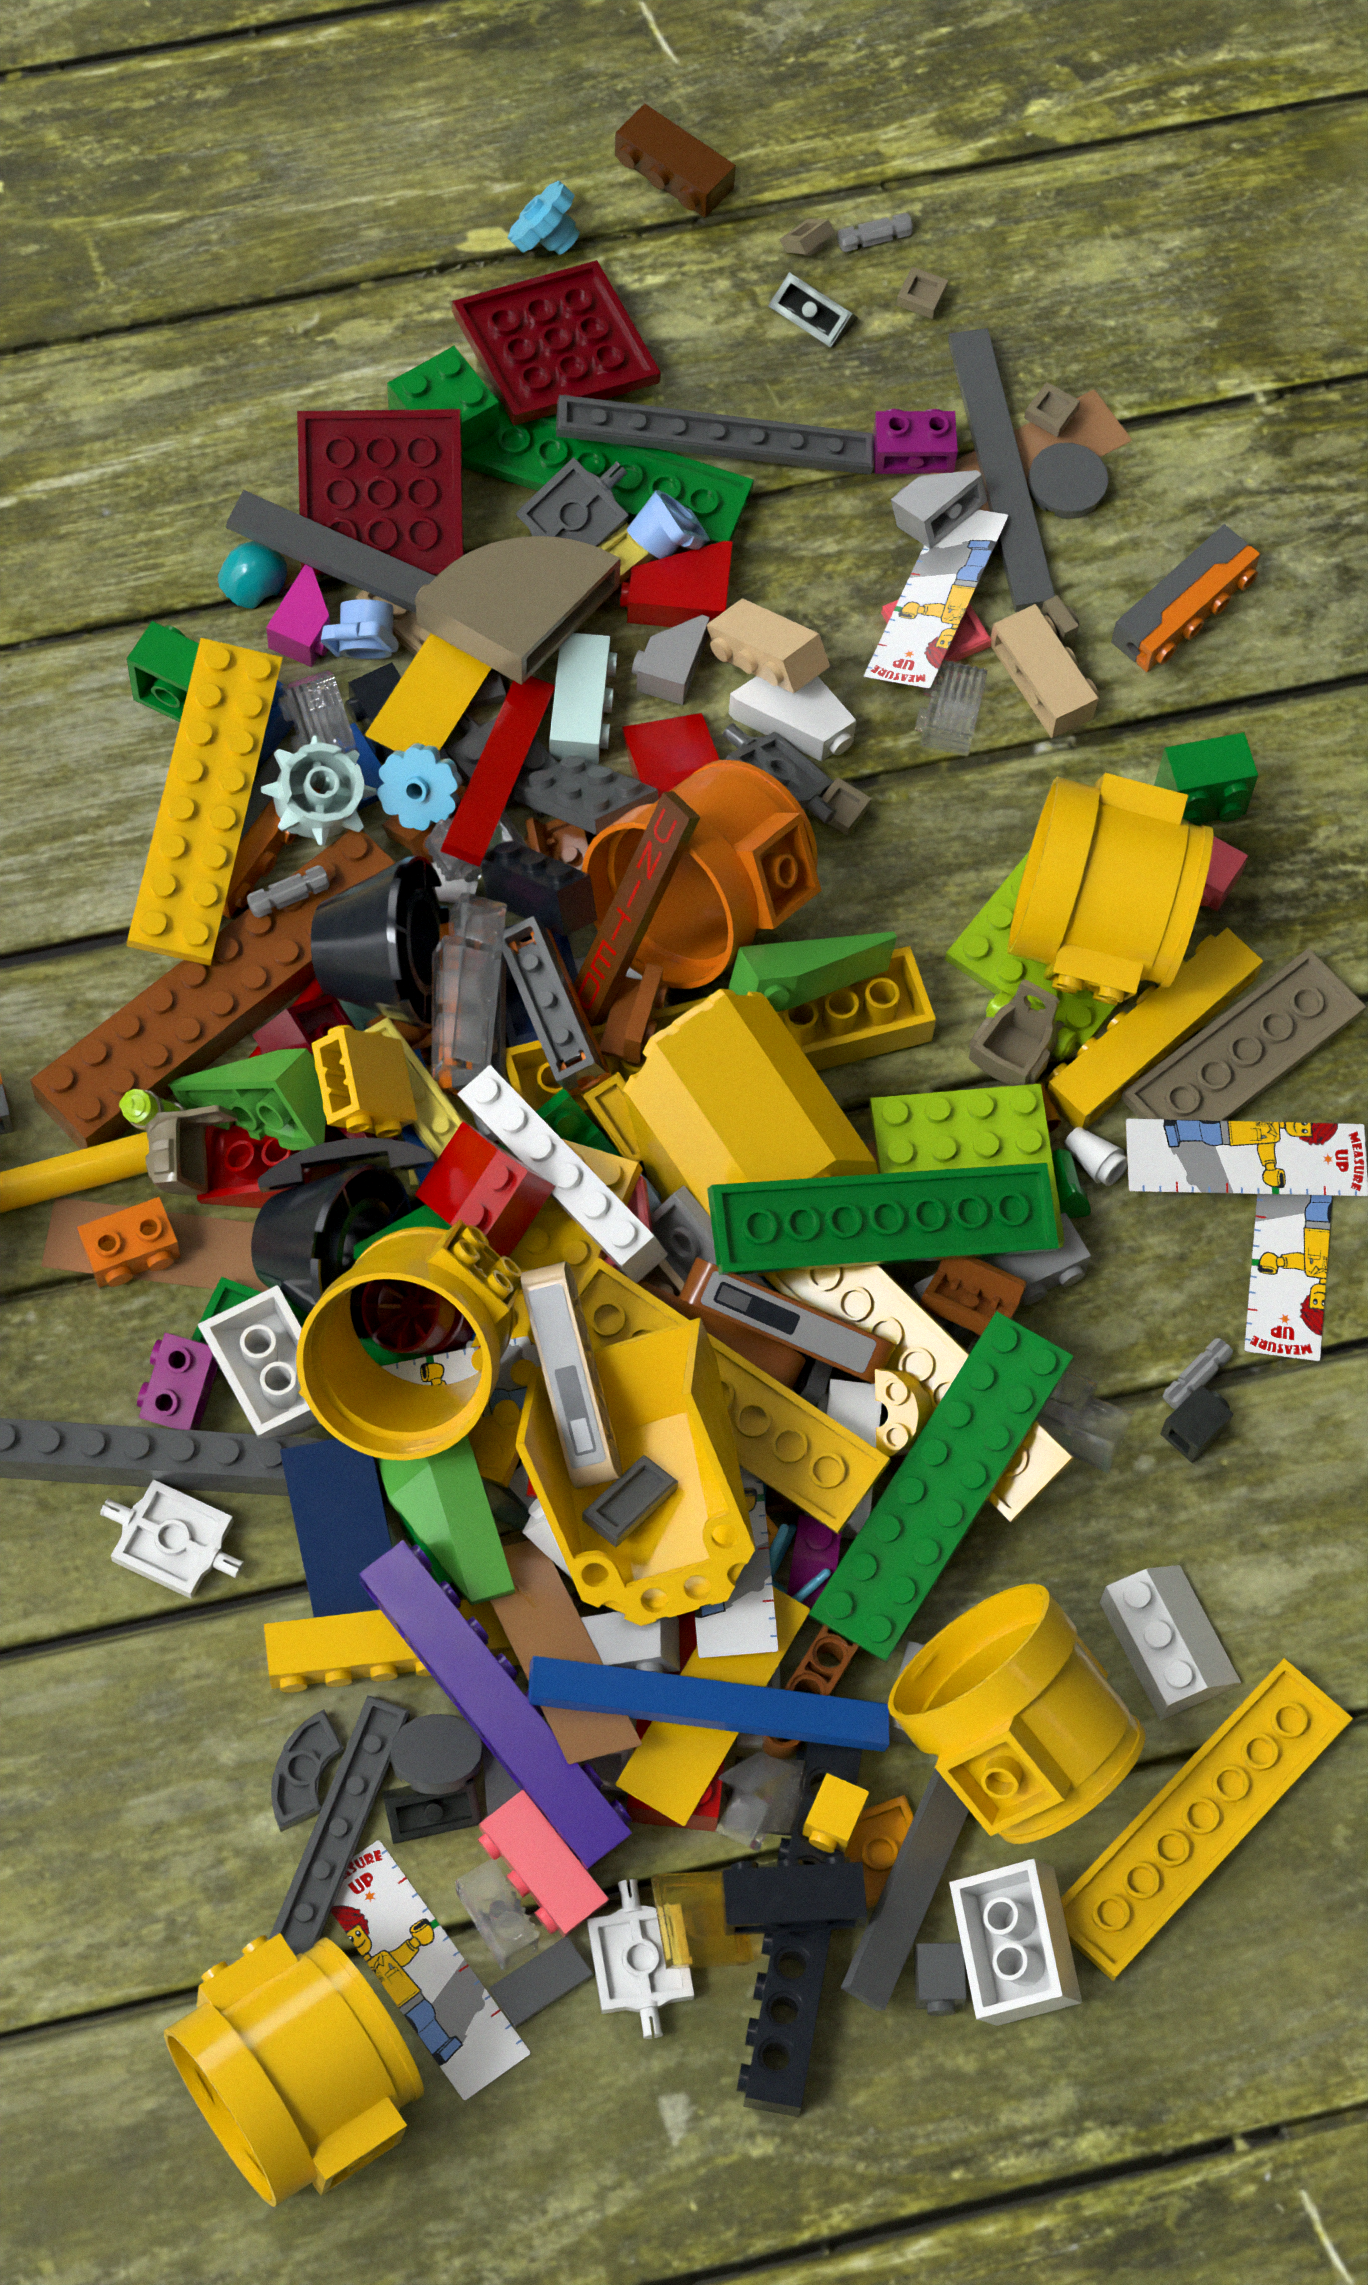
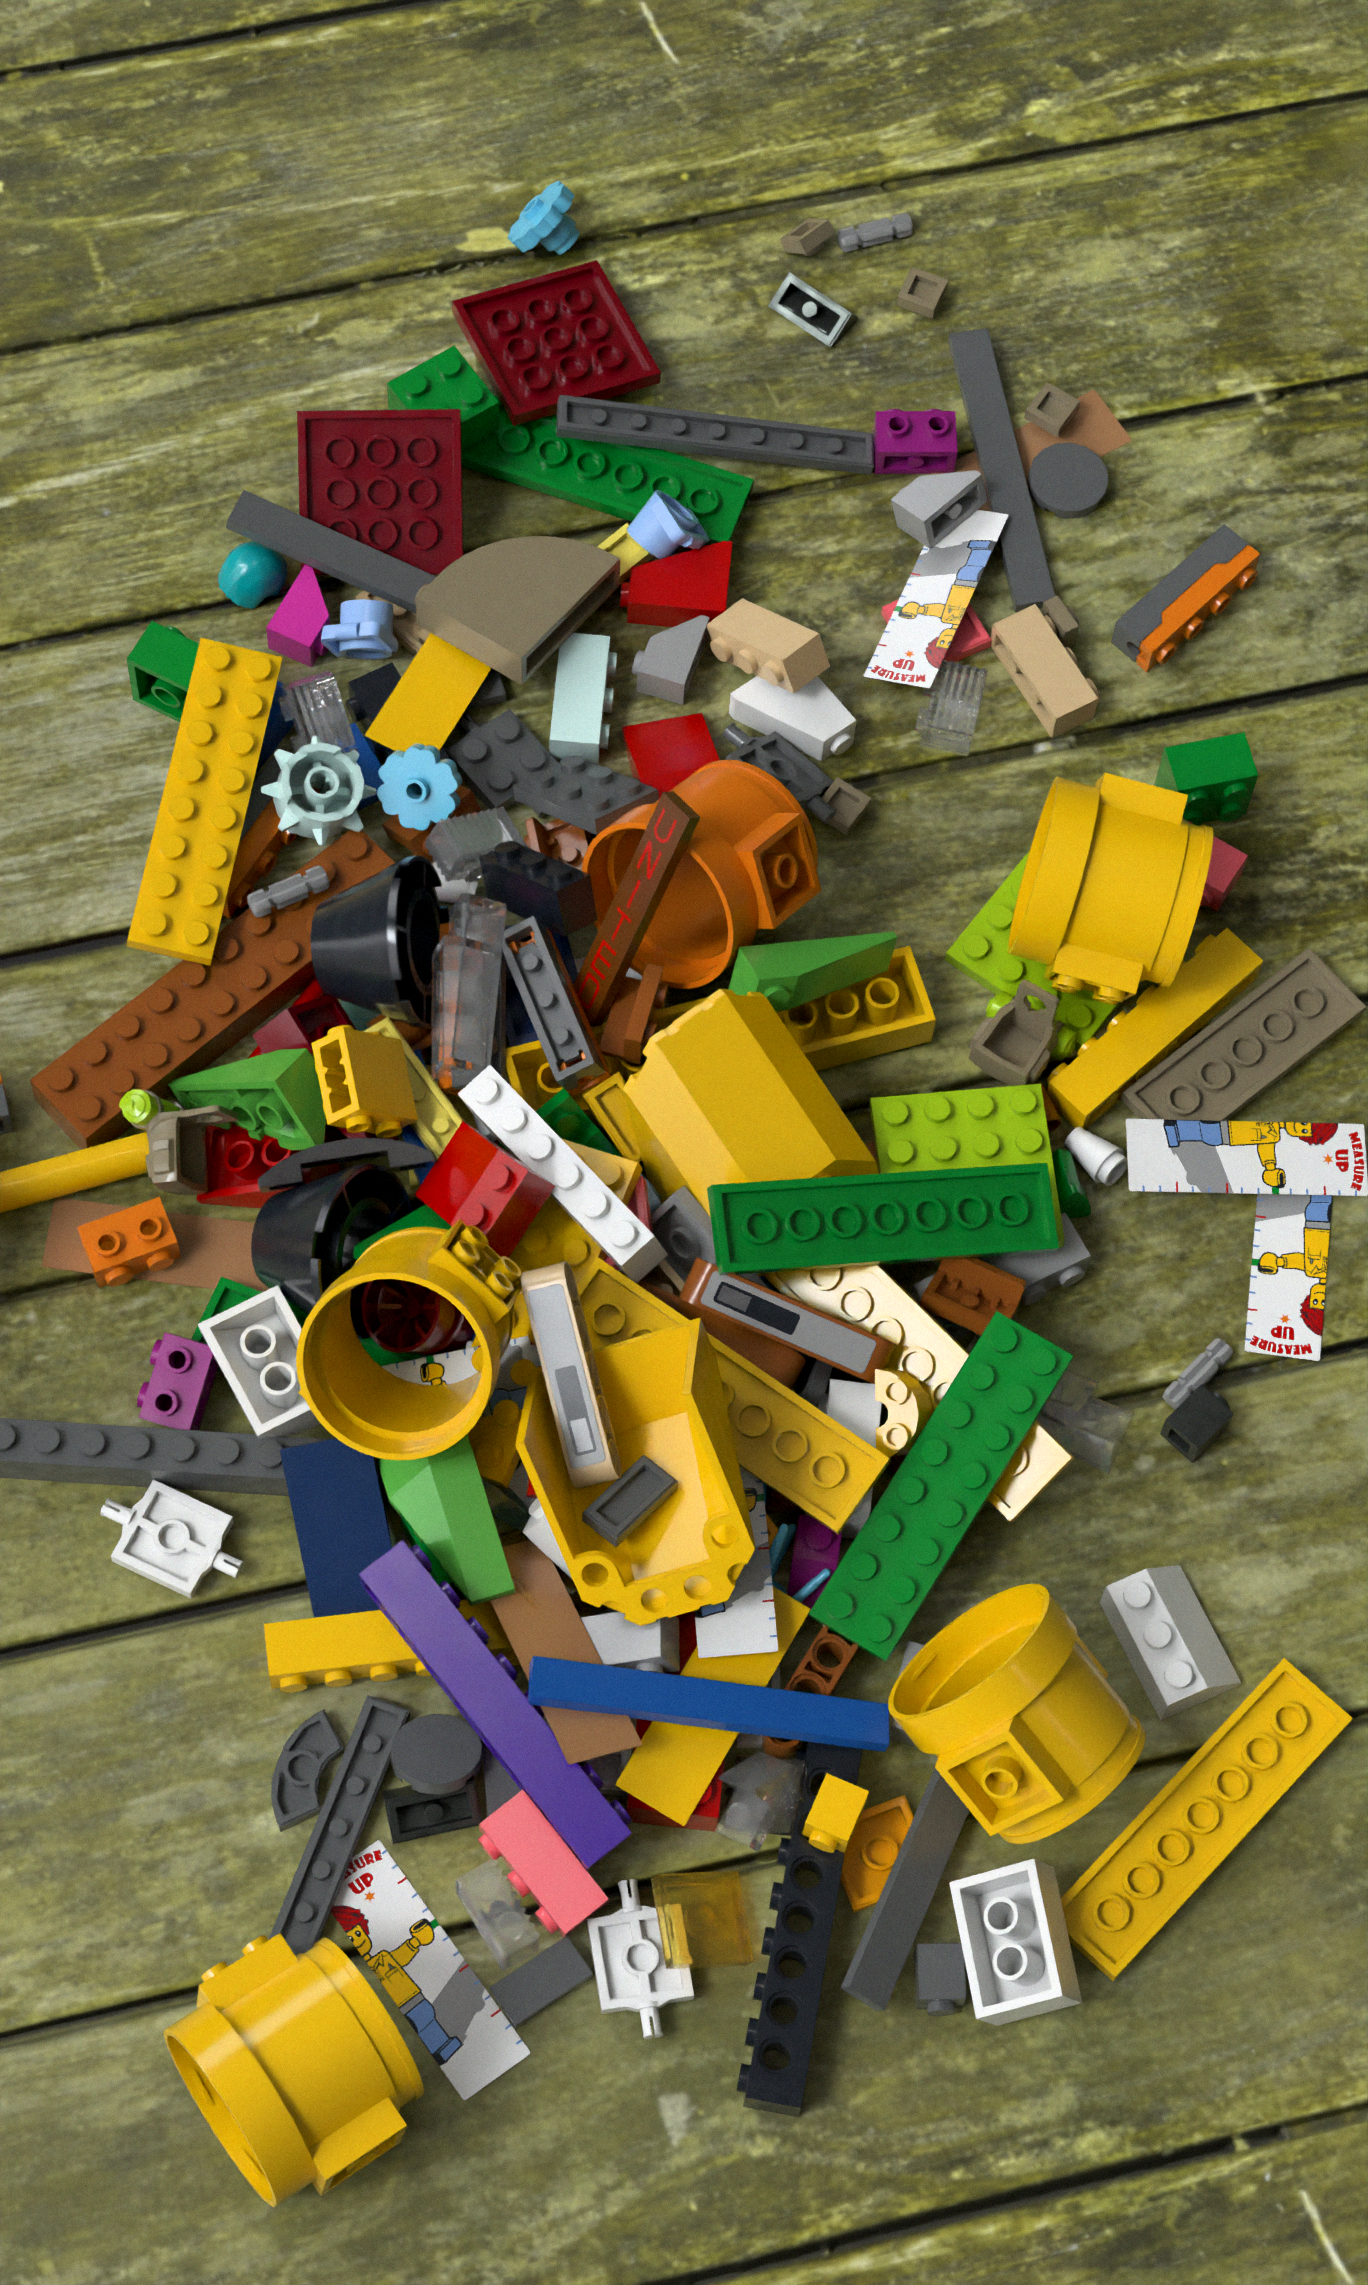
red tile [440,676,555,867] -> none
dark grey plate [515,457,630,547] -> none
reddish brown brick [615,103,736,218] -> none
black brick [721,1856,867,1936] -> none

